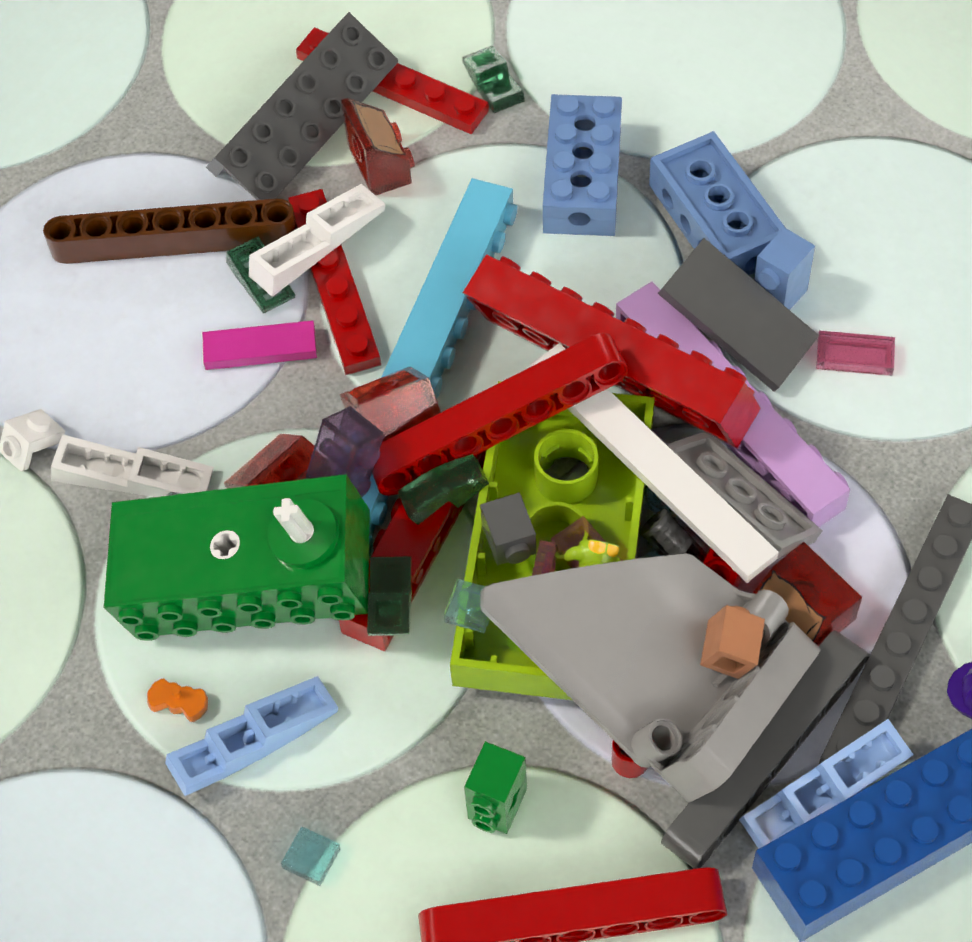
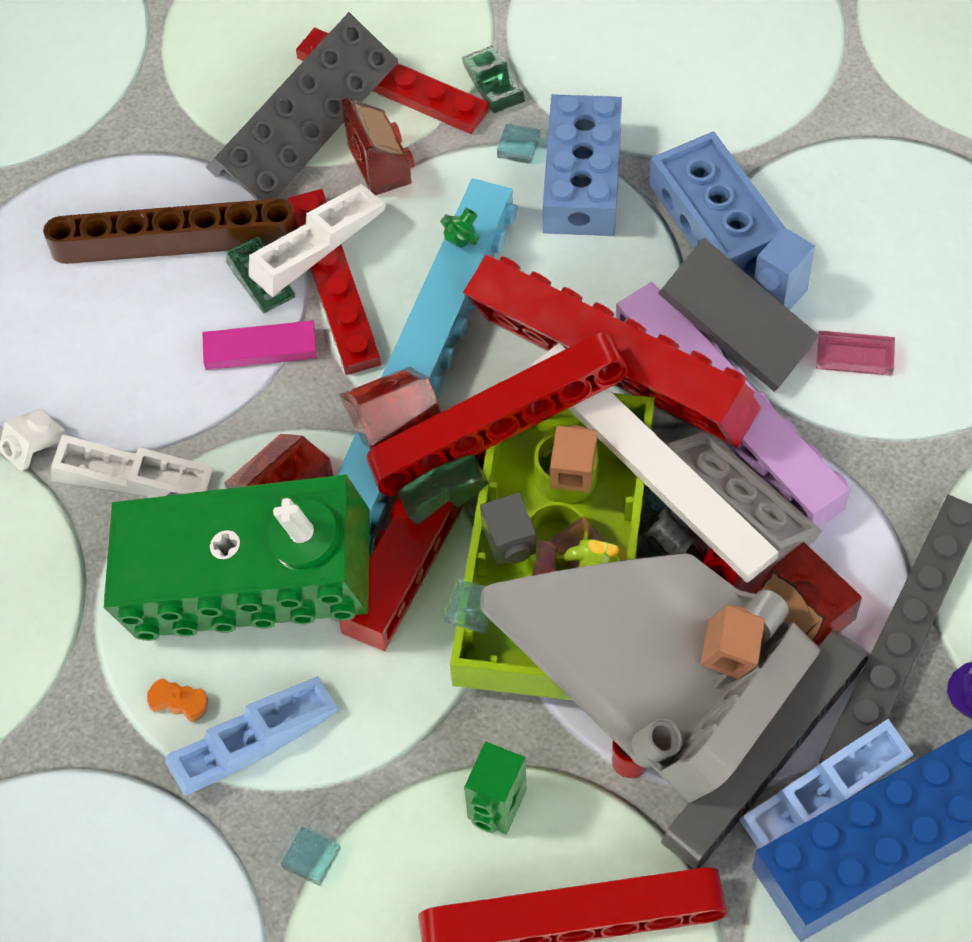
clear purple brick [305,406,384,497] -> none
clear green slope [367,556,412,636] -> none
none -> green plant [440,208,480,248]
none -> clear light blue tile [497,123,540,164]
none -> nougat brick [550,425,597,493]

